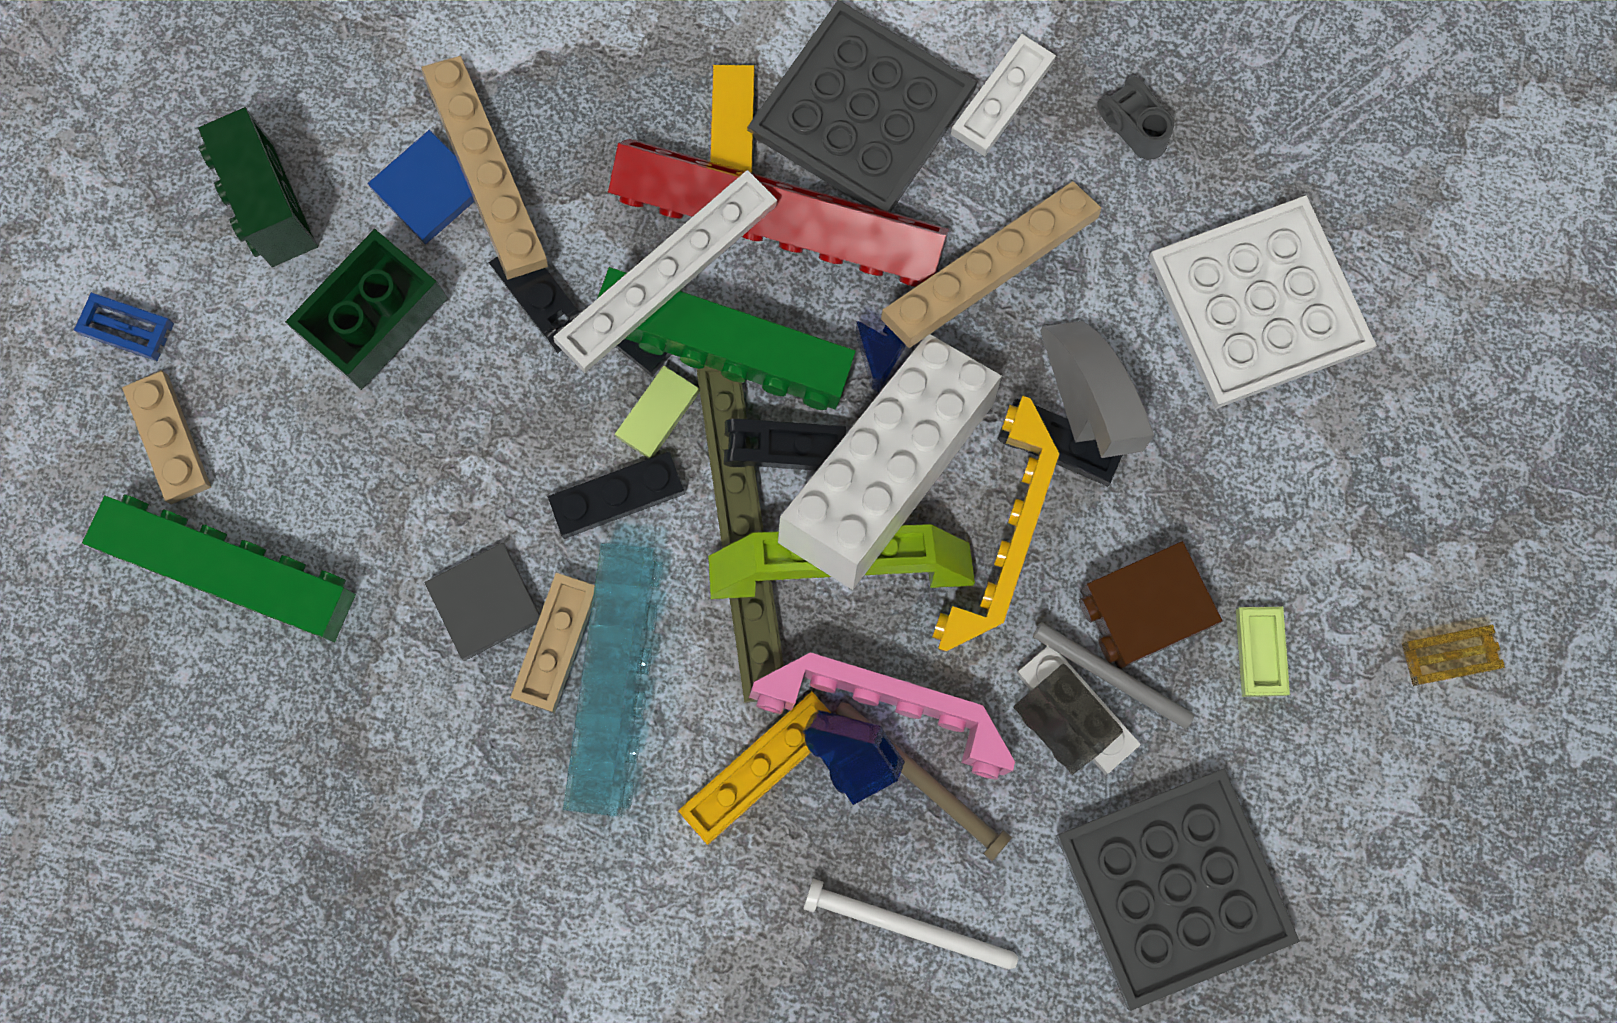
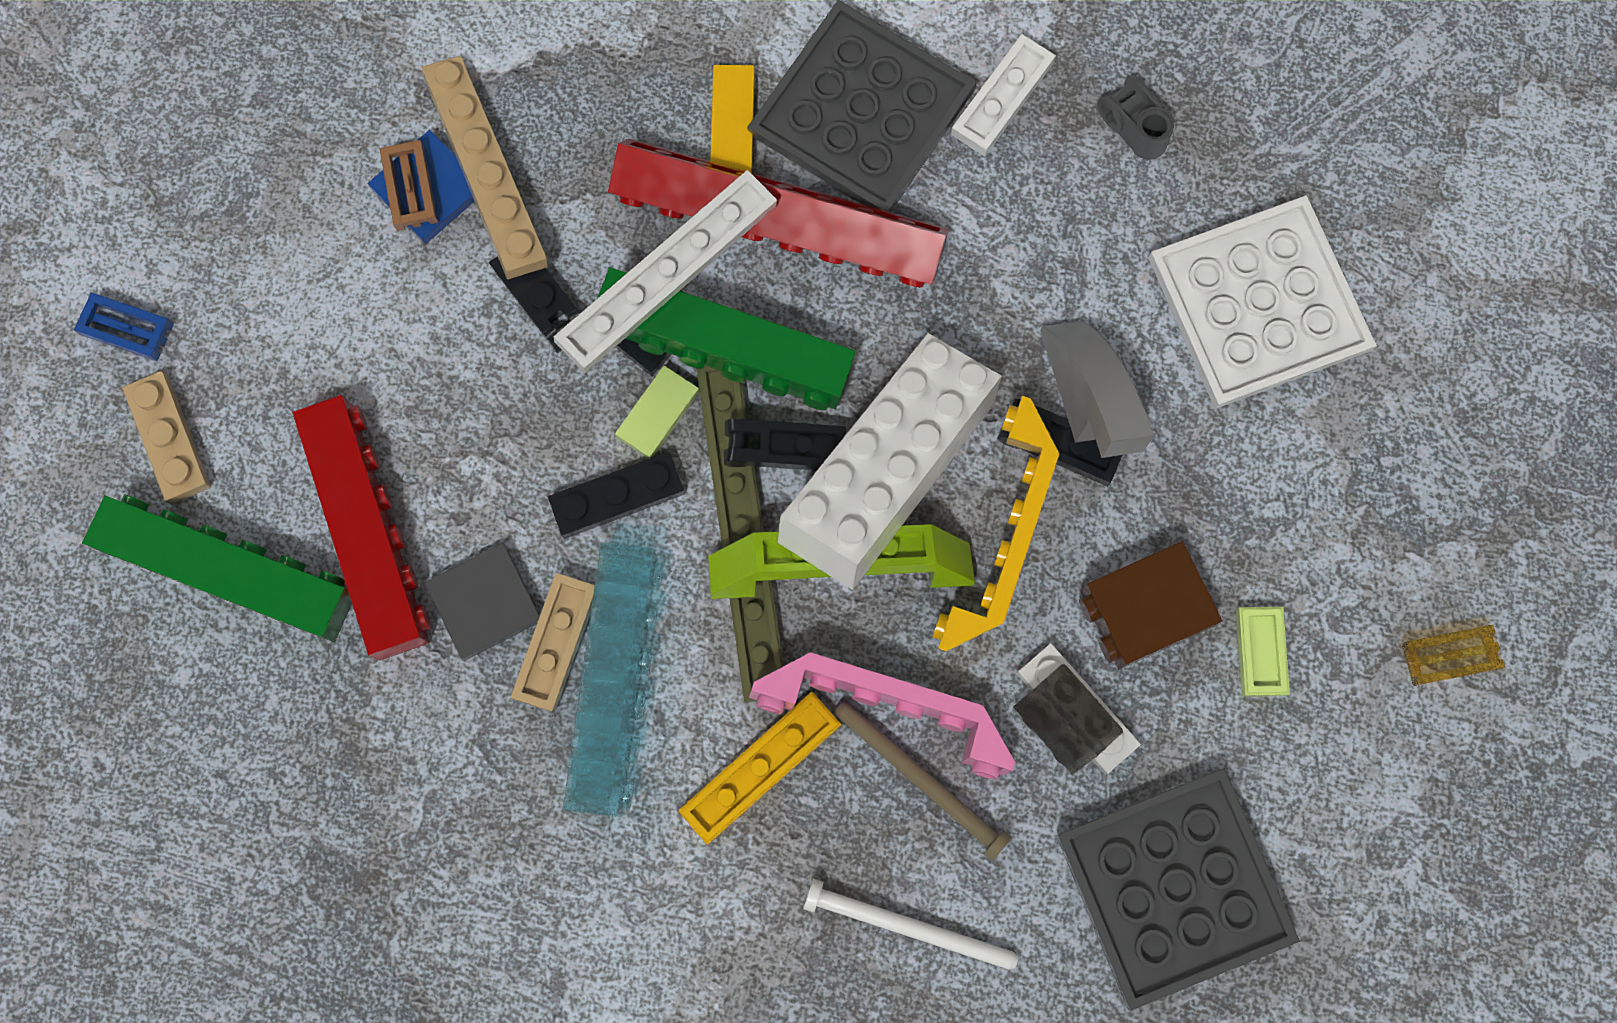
dark green brick [197,107,318,268] -> none
dark green brick [285,228,448,390] -> none
clear blue slope [803,710,905,805] -> none
clear blue slope [855,321,906,393] -> none
tan plate [881,181,1101,348] -> none
light grey bar [1033,622,1194,729] -> none
none -> red brick [292,395,431,661]
none -> medium nougat tile [379,140,439,231]

